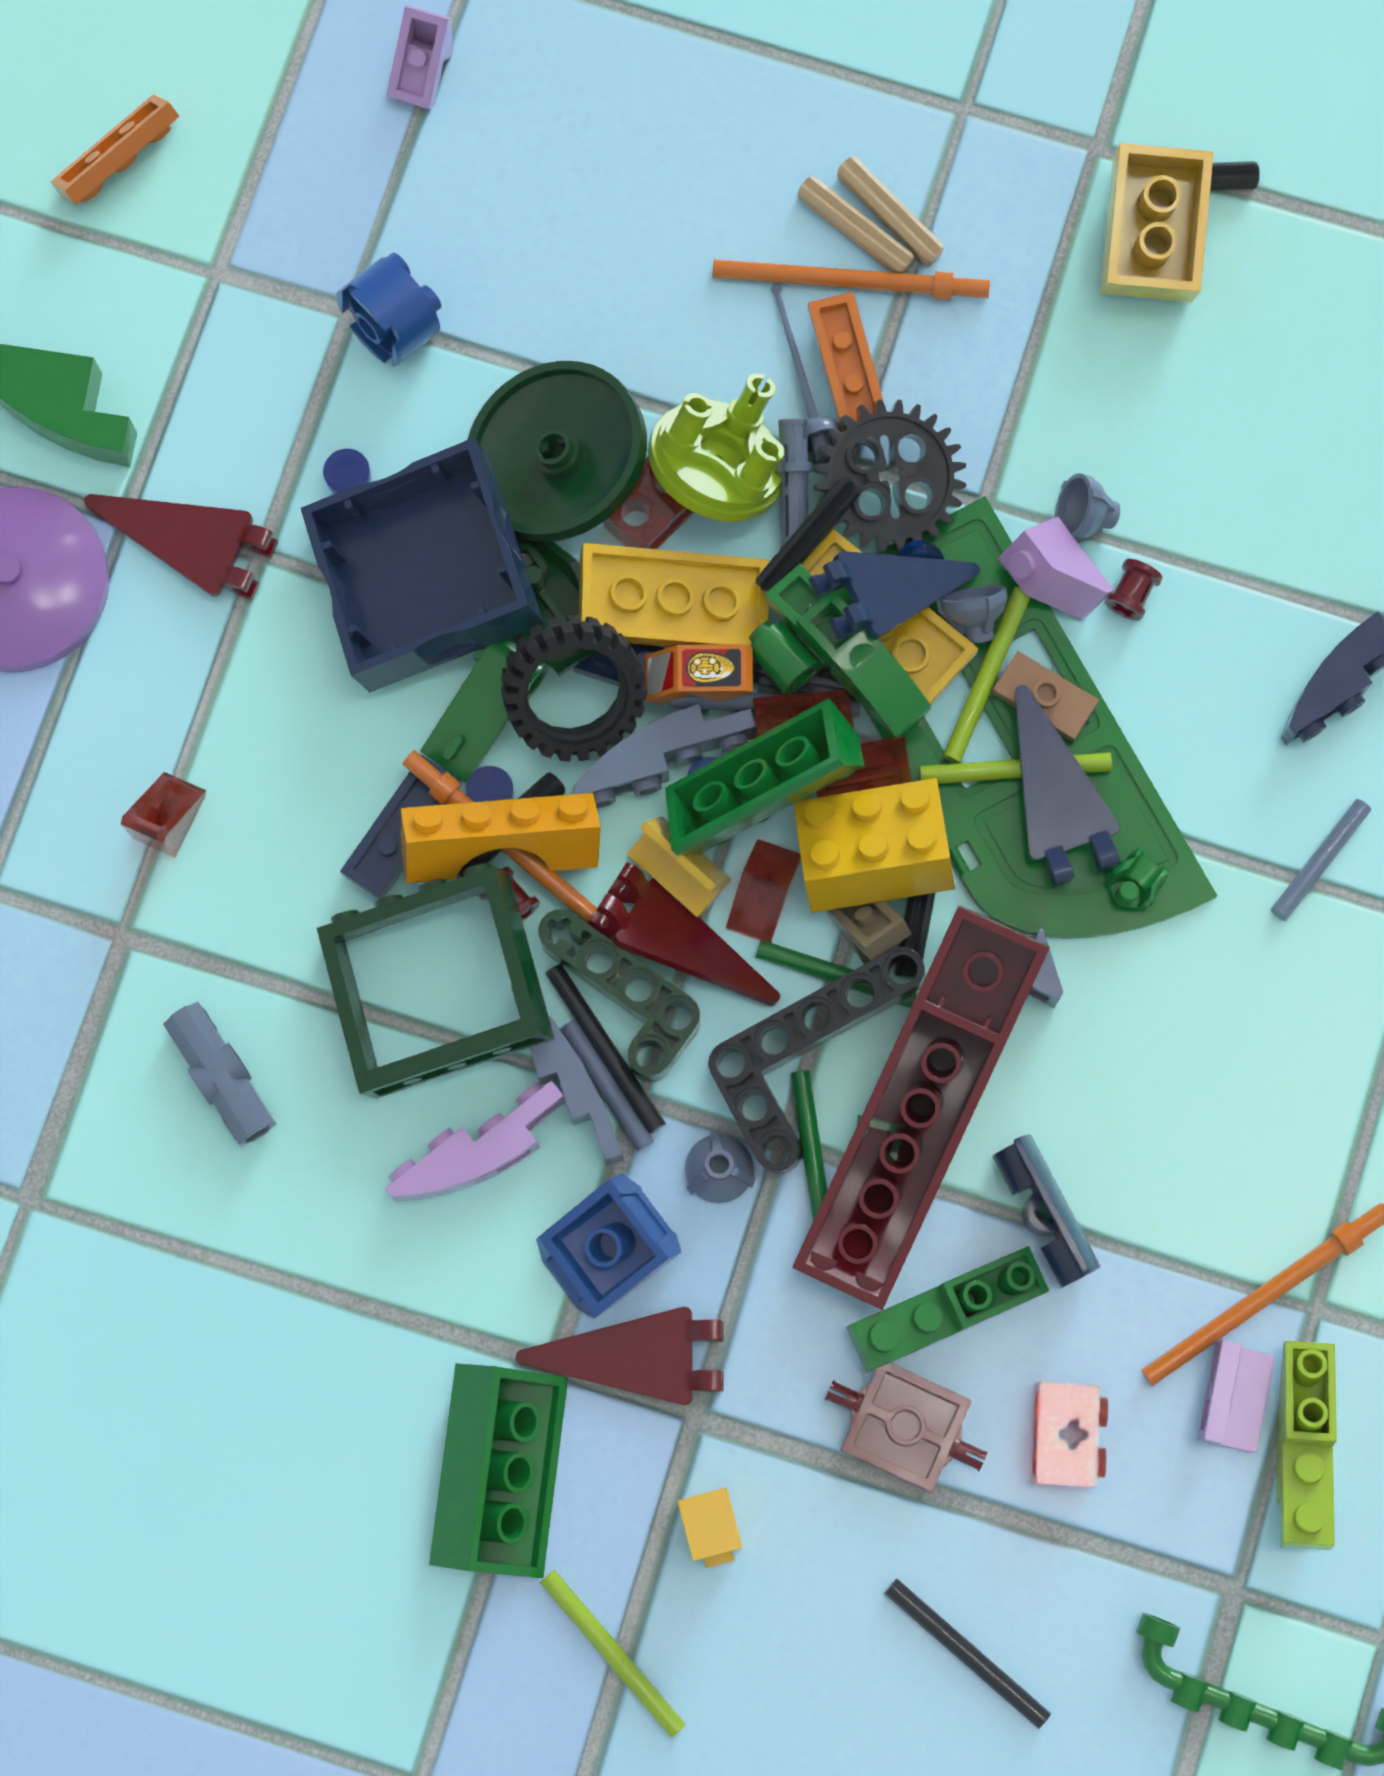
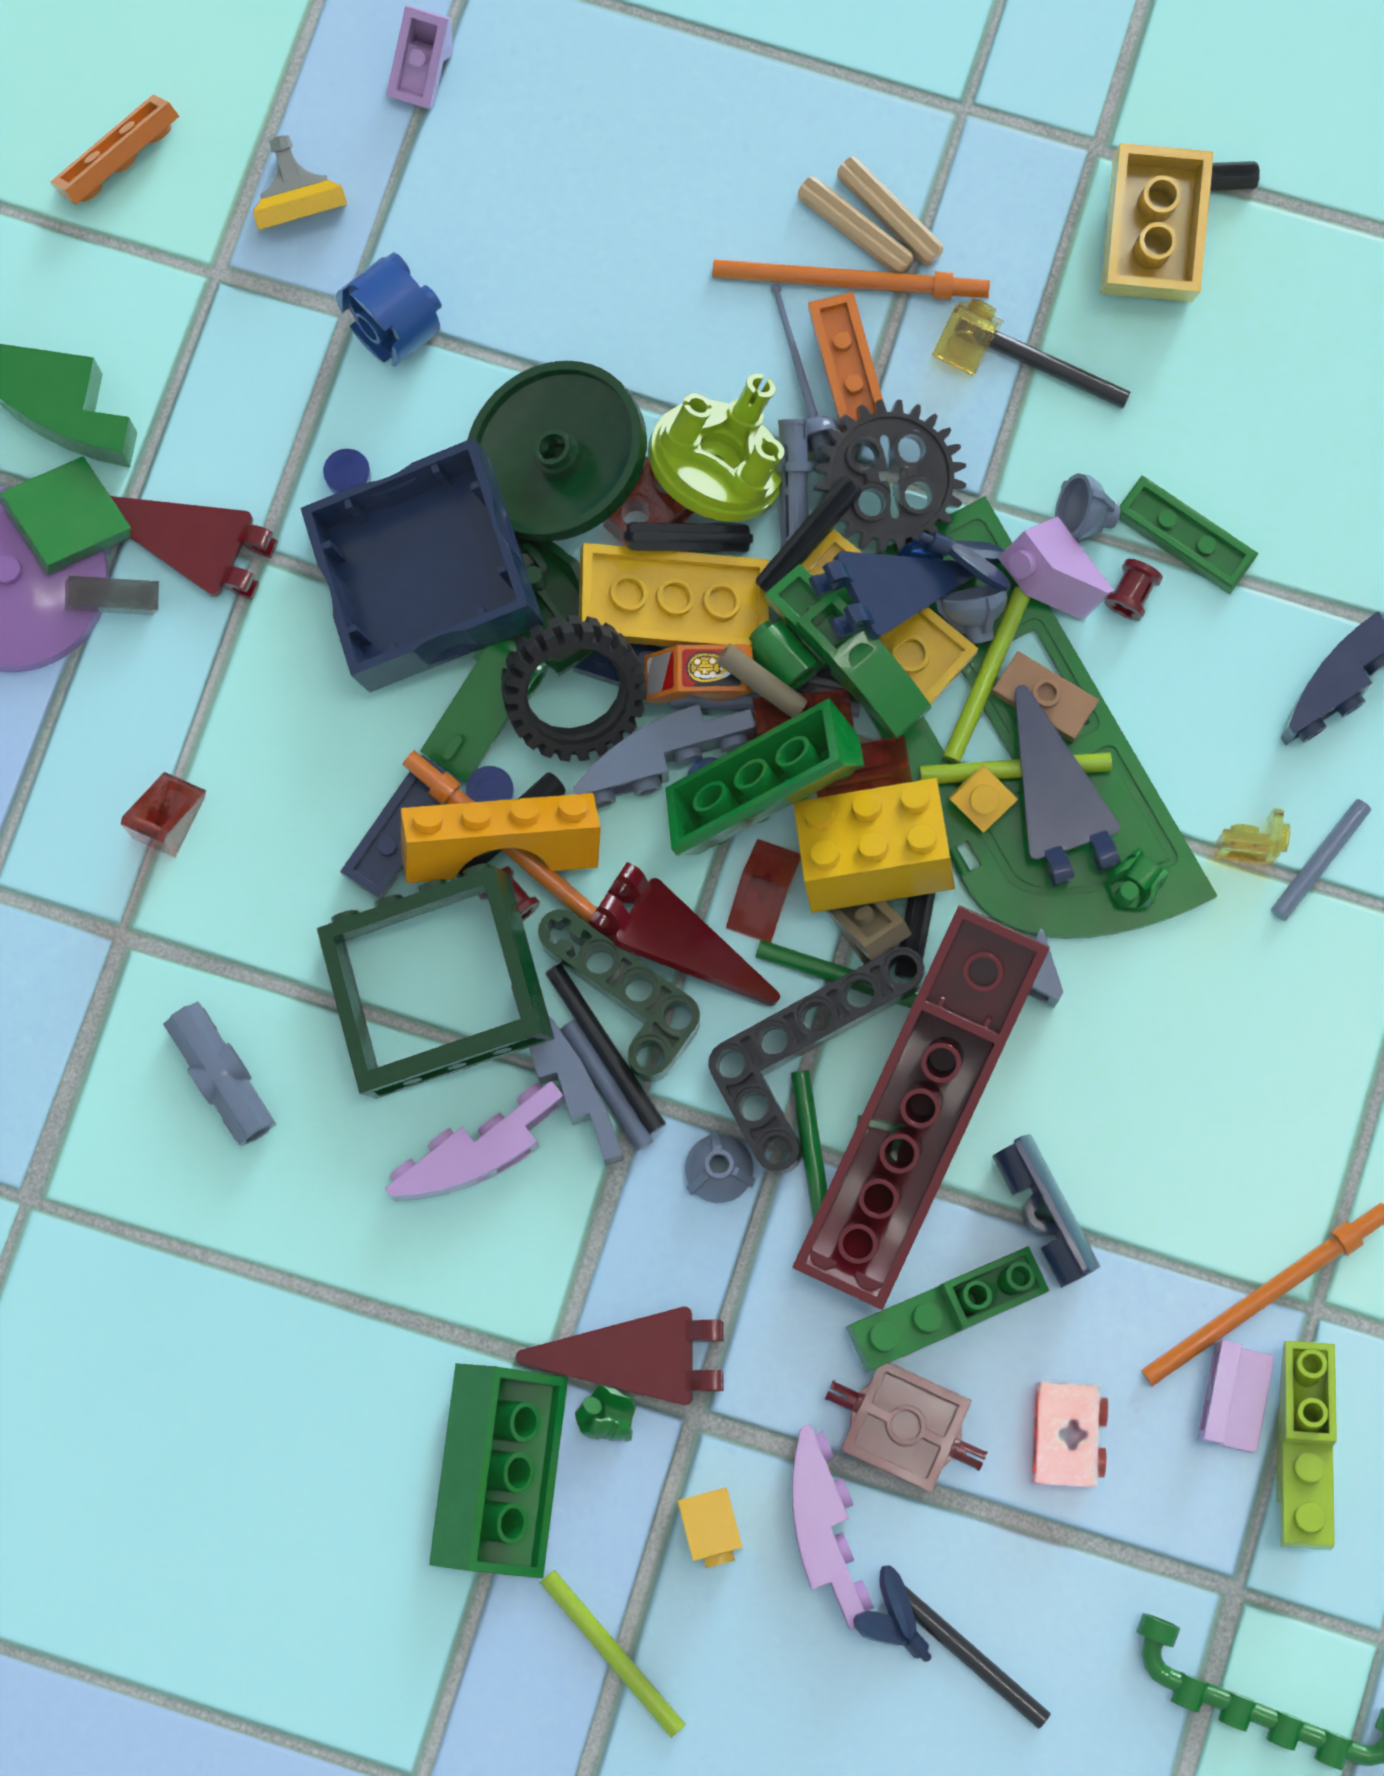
blue slope [536,1174,682,1319] -> none
yellow panel [627,816,732,917] -> none
none -> green tile [0,456,131,575]
none -> clear smoke piece [64,576,159,615]
none -> yellow piece [253,135,347,230]
none -> green arm [575,1385,636,1442]
none -> black axle [623,522,753,552]
none -> dark tan piece [716,643,807,718]
none -> lavender slope [792,1424,874,1630]
none -> dark blue piece [853,1565,931,1662]
none -> dark blue piece [918,532,1011,591]
none -> clear yellow bracket [932,298,1004,376]
none -> yellow plate [948,764,1018,833]
none -> black bar [955,315,1131,409]
none -> green tile [1119,475,1259,594]
none -> clear yellow bracket [1215,808,1291,865]

